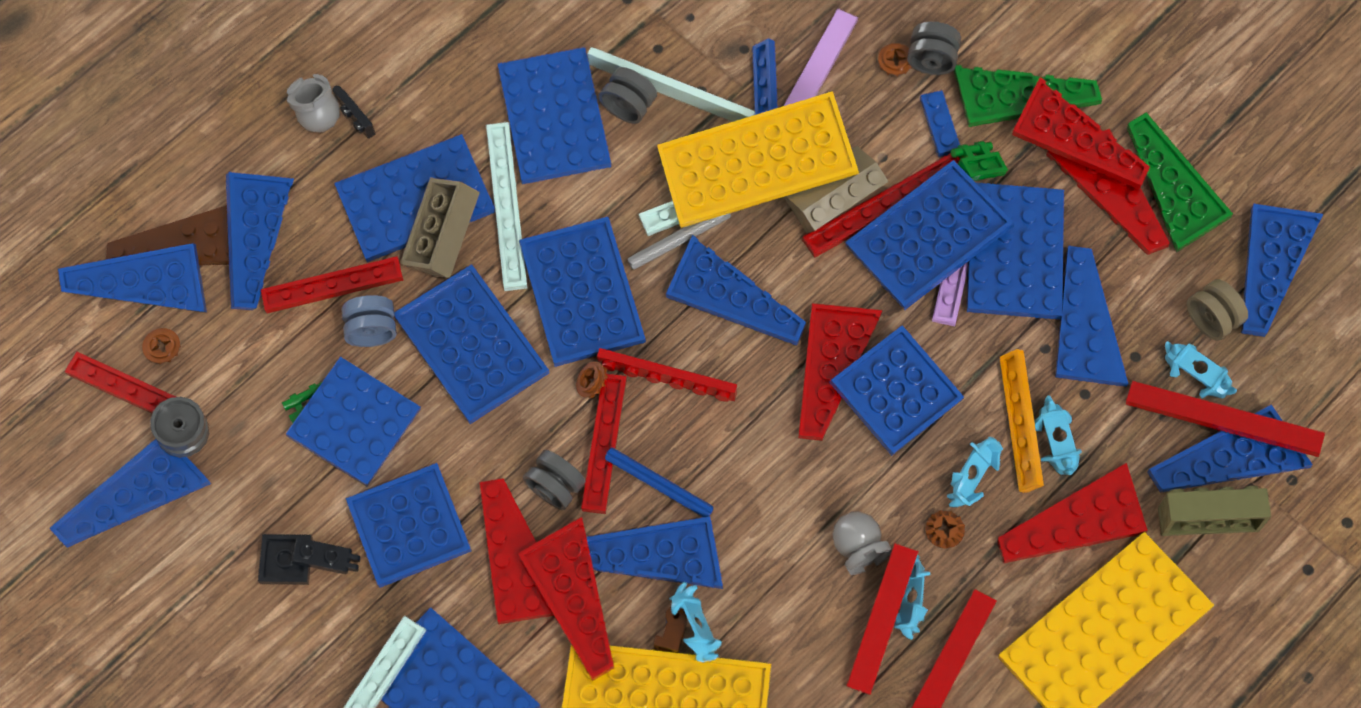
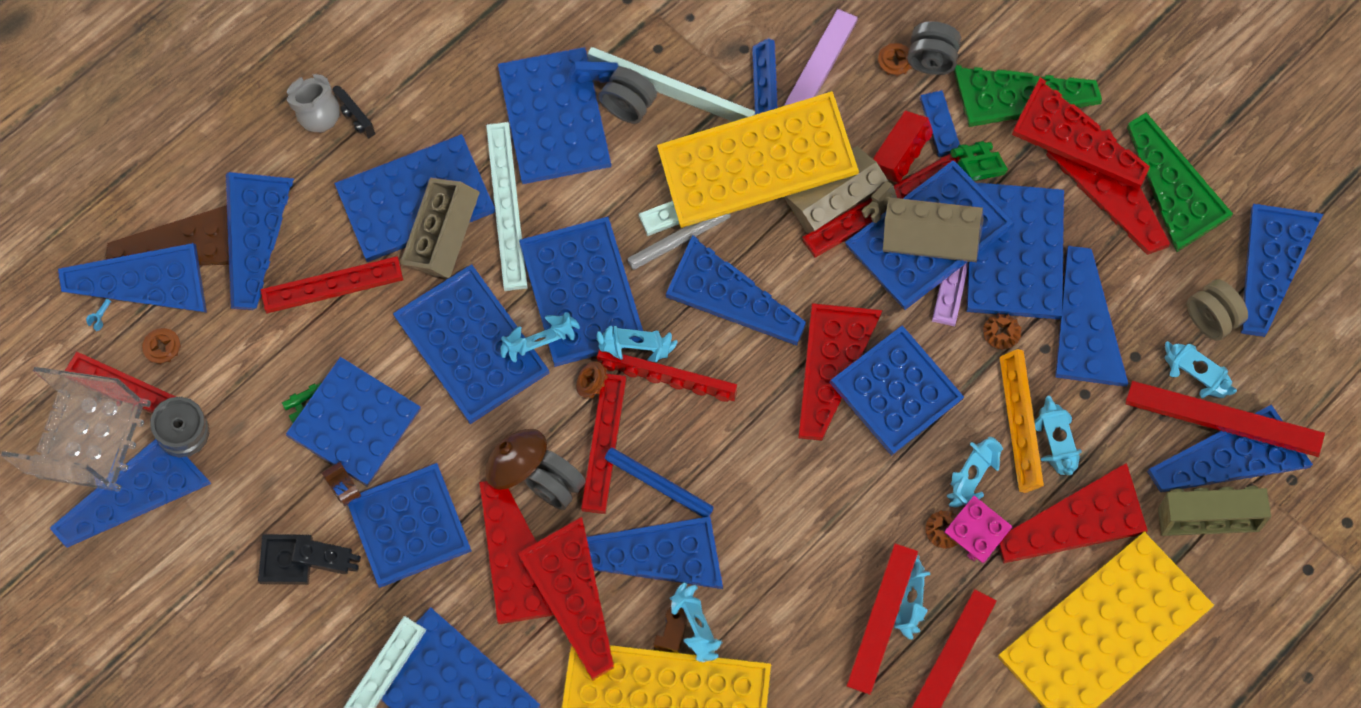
sand blue wheel [341,295,397,347] -> none
light grey tile [833,511,892,575] -> none
none -> clear windscreen [1,367,151,491]
none -> dark azure hand [86,298,112,331]
none -> reddish brown leg [322,462,361,507]
none -> reddish brown dish [485,429,547,490]
none -> medium azure piece [501,312,580,362]
none -> blue plate [568,61,618,83]
none -> medium azure piece [597,326,678,363]
none -> dark tan plate [862,181,897,223]
none -> red brick [873,110,933,183]
none -> dark tan slope [883,197,984,262]
none -> dark pink hinge [944,496,1013,564]
none -> dark orange gear [983,313,1021,349]

